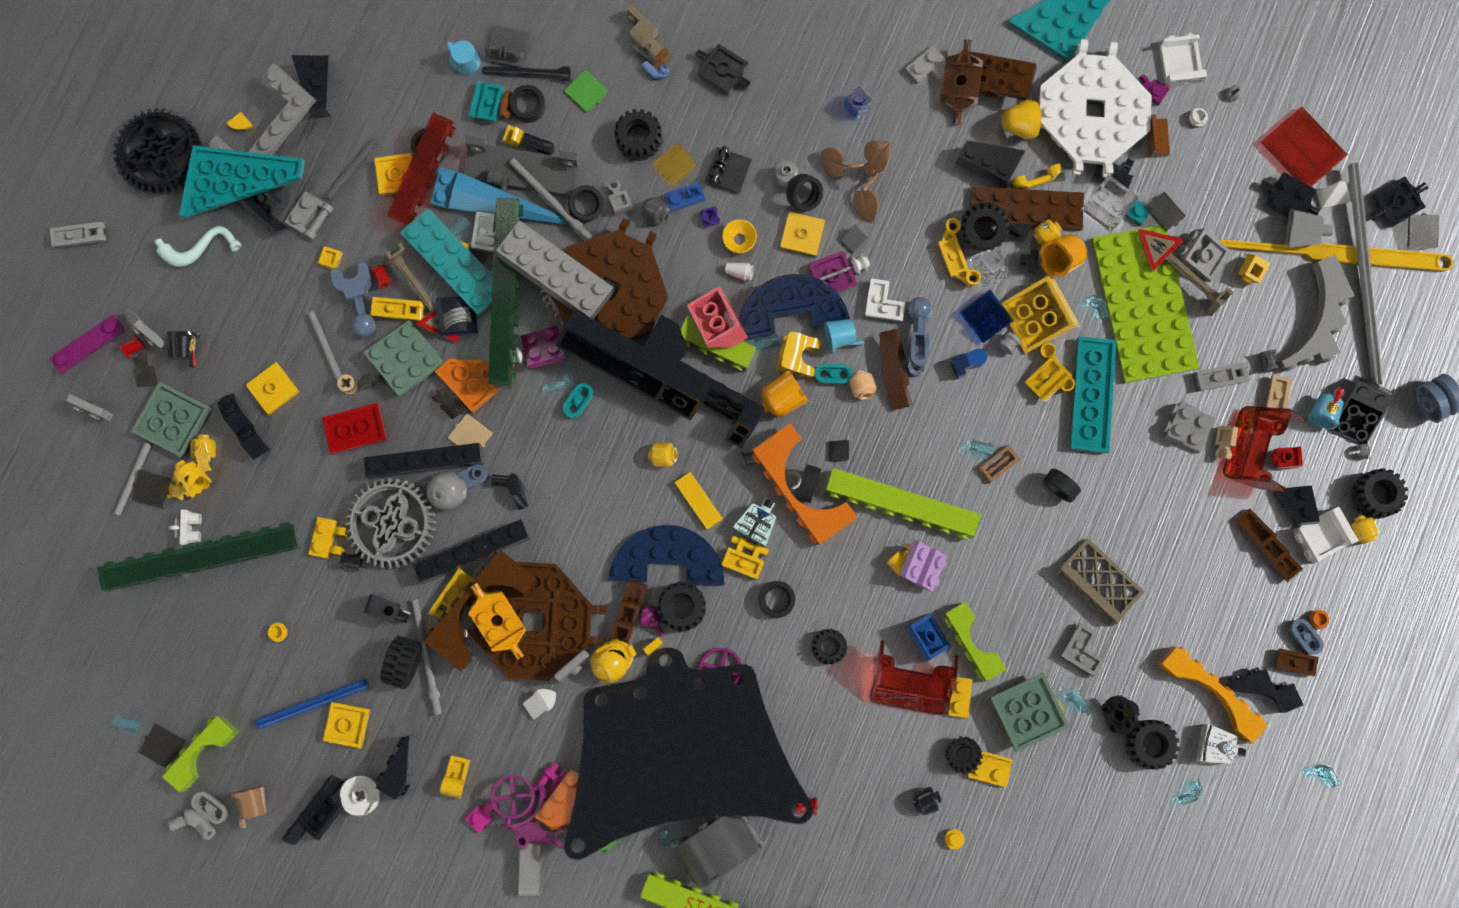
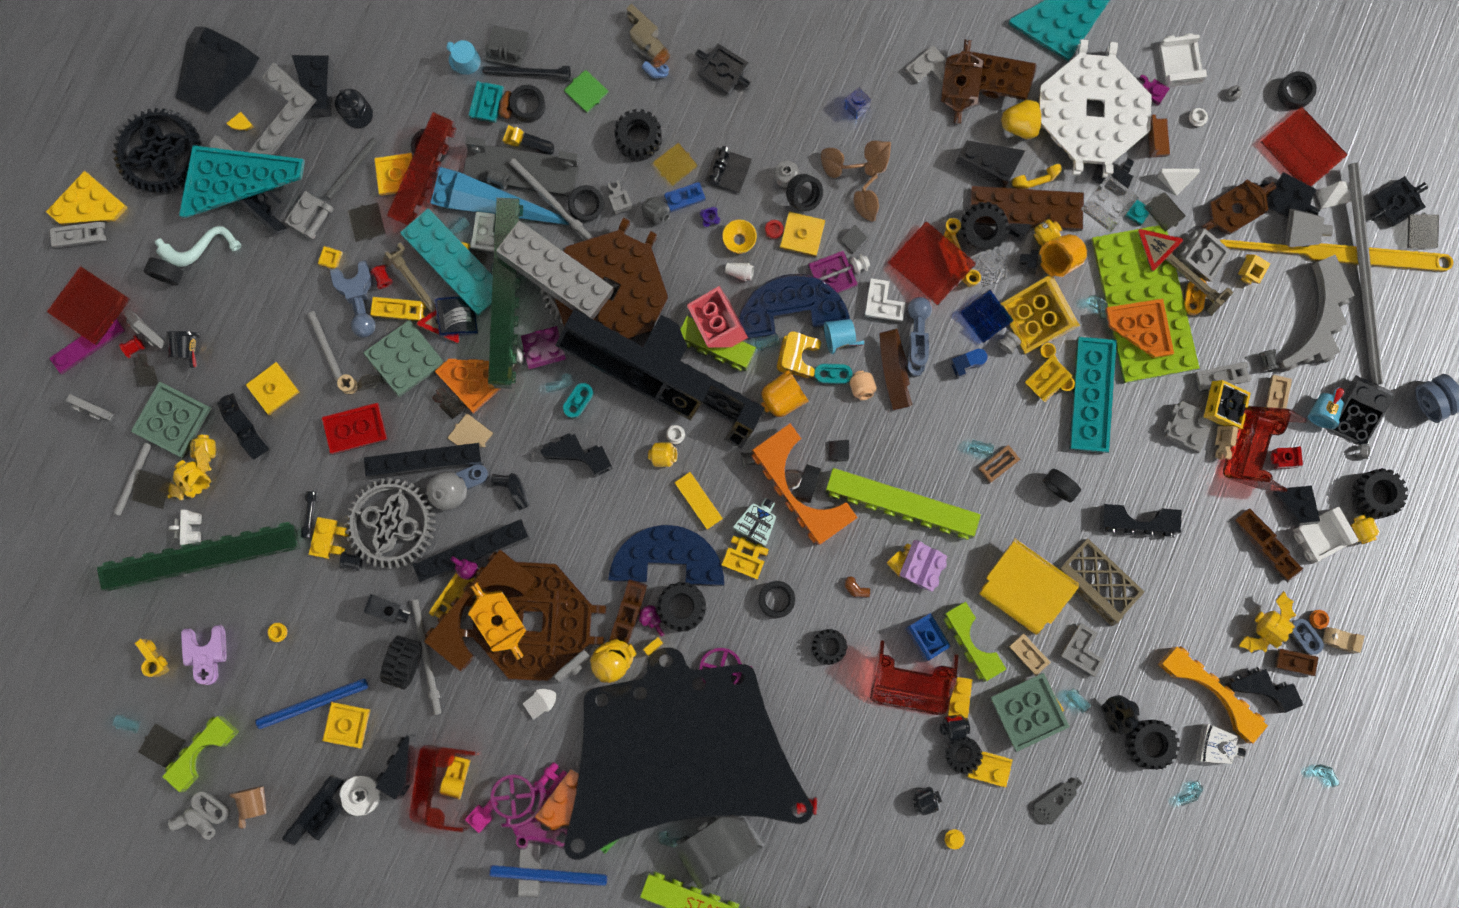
none -> yellow plate [46,171,128,226]
none -> clear red piece [47,266,131,346]
none -> yellow plate [135,639,169,677]
none -> black tyre [143,257,184,286]
none -> black wedge [176,26,261,114]
none -> lavender piece [181,625,227,685]
none -> black bar [301,491,318,539]
none -> black piece [335,89,373,129]
none -> clear smoke piece [348,202,386,242]
none -> clear red windscreen [409,745,480,832]
none -> magenta piece [451,556,479,580]
none -> blue axle [489,865,607,886]
none -> black arch [540,433,613,477]
none -> white plate [666,425,685,444]
none -> red tile [765,220,784,240]
none -> dark orange arm [844,576,870,598]
none -> clear red piece [888,221,976,306]
none -> black head [940,714,970,741]
none -> yellow piece [979,538,1079,635]
none -> tan plate [1009,634,1051,676]
none -> dark grey piece [1033,777,1083,825]
none -> black arch [1099,504,1182,538]
none -> orange plate [1105,299,1174,358]
none -> white slope [1157,169,1200,196]
none -> light orange plate [1184,278,1207,316]
none -> reddish brown plate [1200,179,1276,235]
none -> piece [1204,380,1251,429]
none -> yellow helmet [1239,591,1296,653]
none -> black tyre [1278,71,1317,109]
none -> tan leg [1322,627,1365,654]

